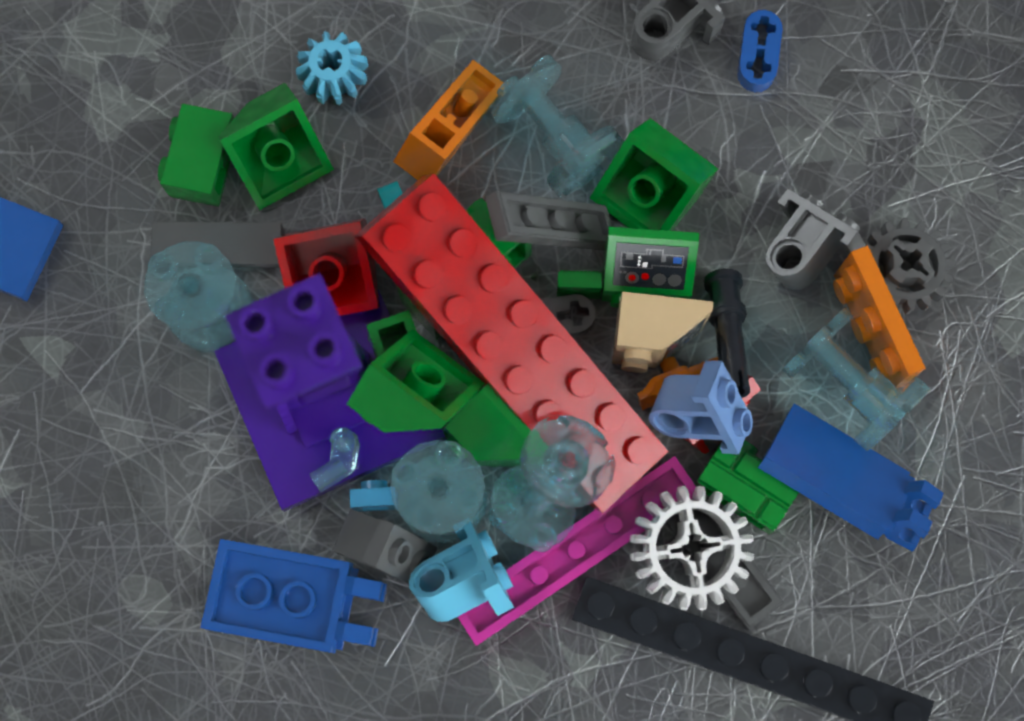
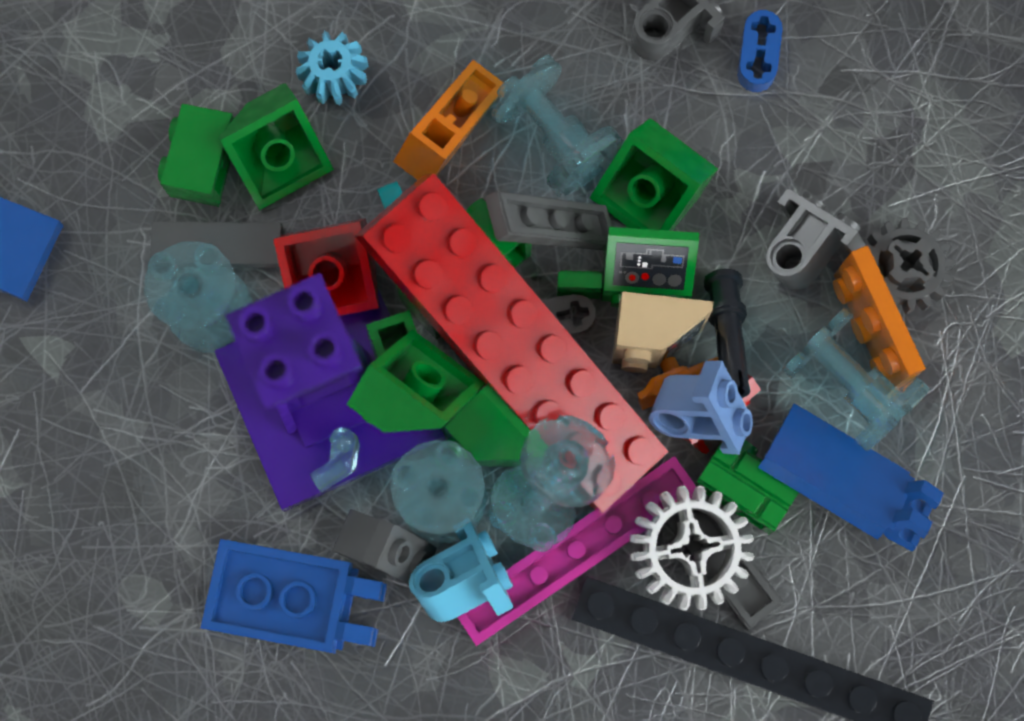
dark azure plate [350,480,399,512] -> none

